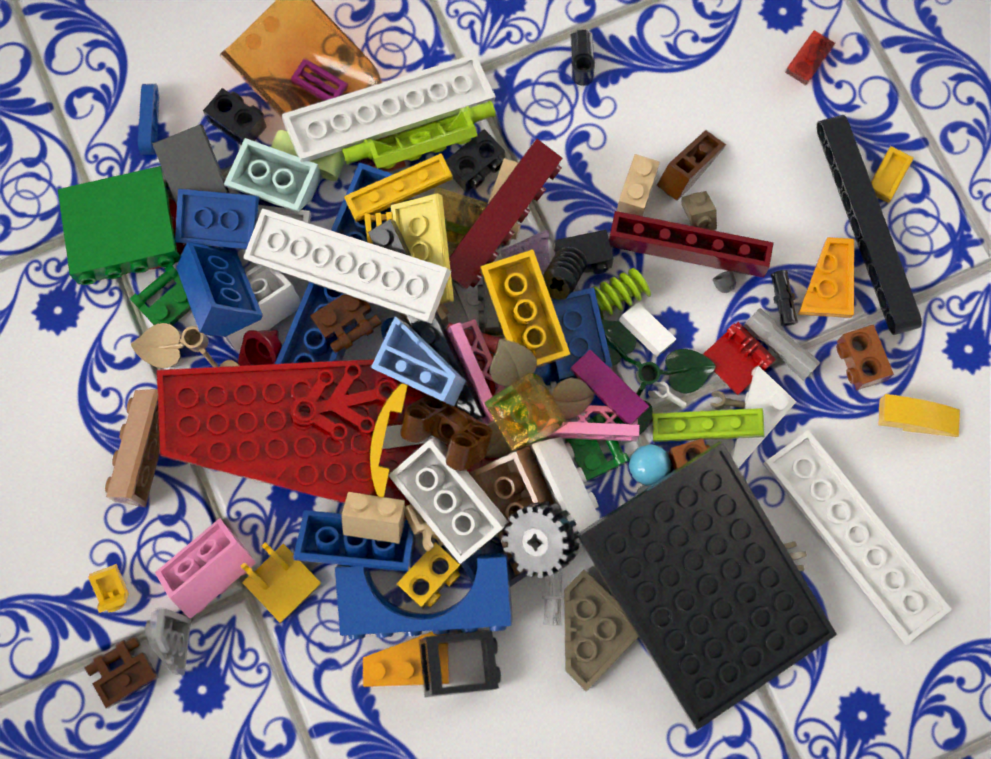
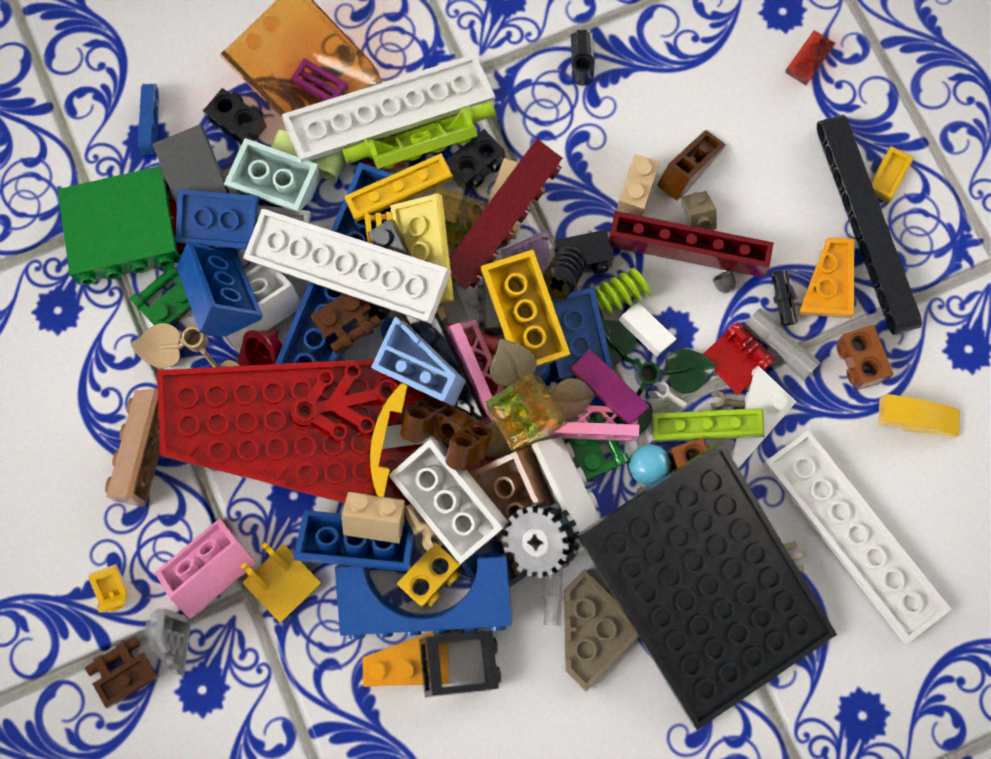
none -> clear smoke hinge [368,303,390,321]

